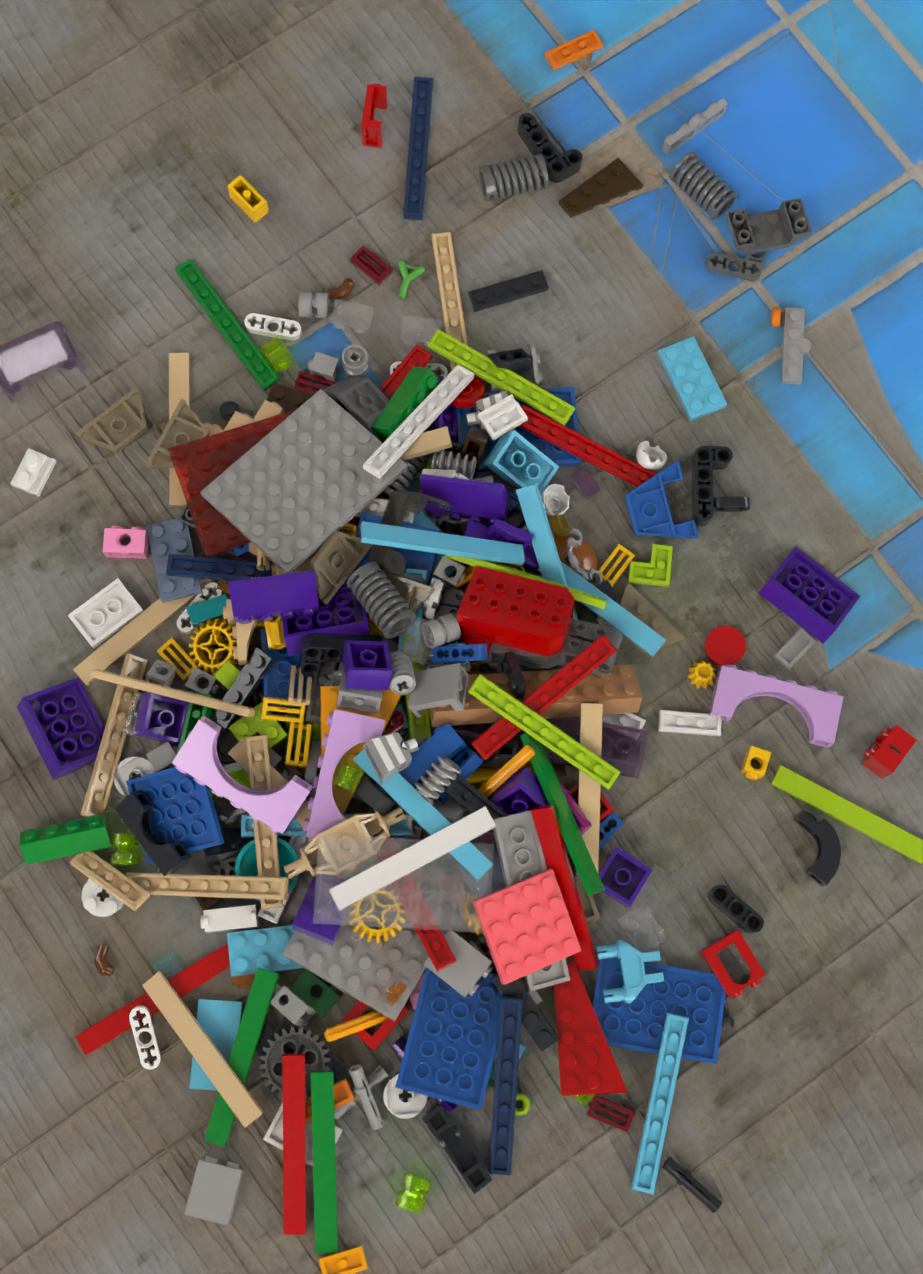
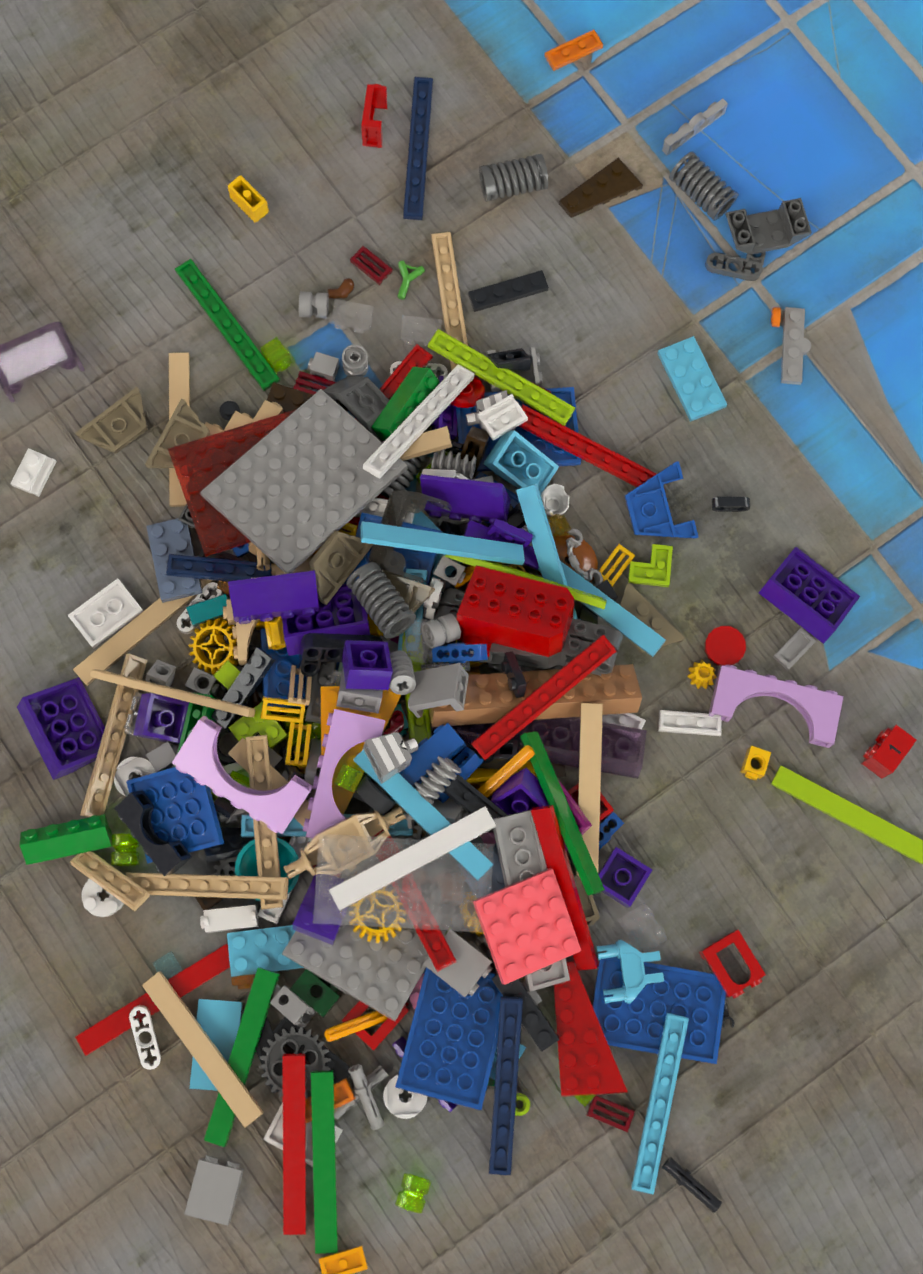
reddish brown arm [94,944,114,976] -> none
bright pink brick [103,526,149,559] -> none
yellow tile [157,638,198,682] -> none
white beam [244,313,302,341] -> none
clear orange plate [386,981,407,1007] -> none
black arch [422,1104,493,1194] -> none
lime tile [467,674,621,790] -> none
black beam [517,113,583,183] -> none
clear purple brick [571,469,599,500] -> none
white hair [636,441,667,470] -> none
black beam [692,446,733,527] -> none
black beam [708,885,764,933] -> none
black arch [793,811,841,886] -> none

